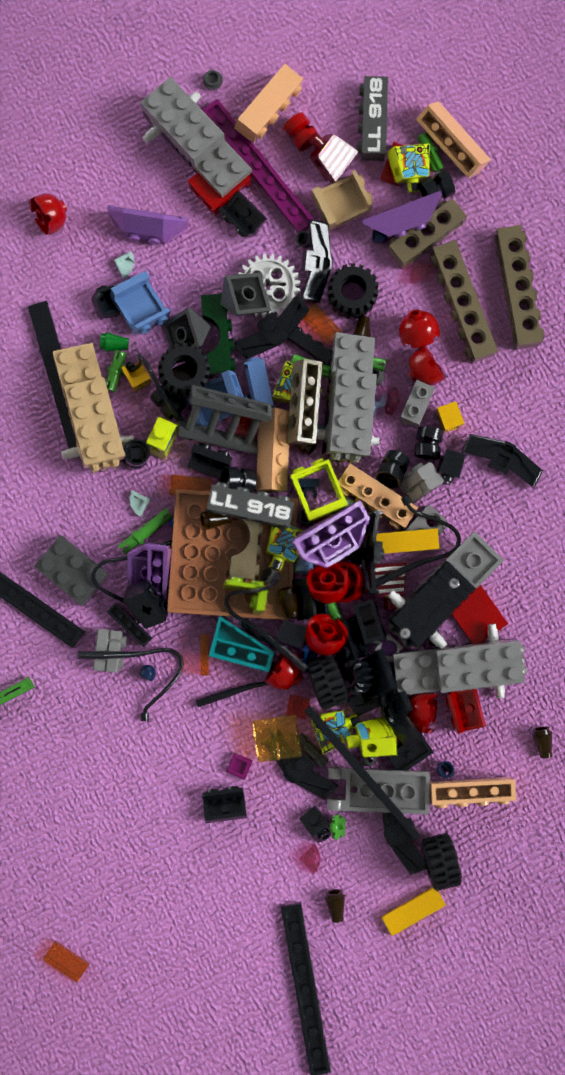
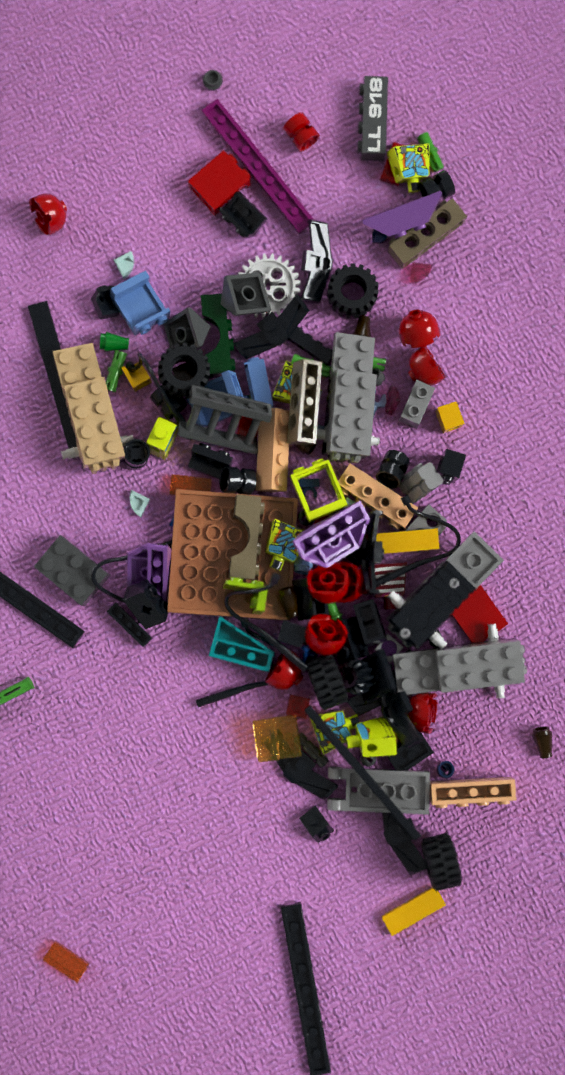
black piece [77,648,184,721] -> none
light grey brick [93,629,127,673] -> none
medium lavender wedge [107,205,188,245] -> none
bright green pin [118,508,173,555] -> none
dark blue hinge [138,665,156,682] -> none
light grey piece [140,77,252,198] -> none
dark brown cone [200,510,232,530] -> none
clear orange tile [200,634,210,676] -> none
black bracket [202,786,247,823] -> none
dark grey brick [206,483,294,529] -> none
magenta tile [226,752,253,780] -> none
light nougat brick [235,64,303,143] -> none
dark grey hinge [261,567,278,584] -> none
black hinge [296,231,311,248] -> none
clear pink tile [300,843,320,874] -> none
clear orange tile [302,303,342,346] -> none
torso [309,132,358,182] -> none
tan panel [311,170,374,231] -> none
dark brown cone [325,889,345,923] -> none
bright green plant [330,814,346,840] -> none
black wheel [414,426,444,460] -> none
light nougat brick [416,101,491,178] -> none
dark tan brick [429,240,498,364] -> none
red bracket [446,689,486,734] -> none
black plate [461,434,543,489] -> none
dark tan brick [494,225,544,350] -> none

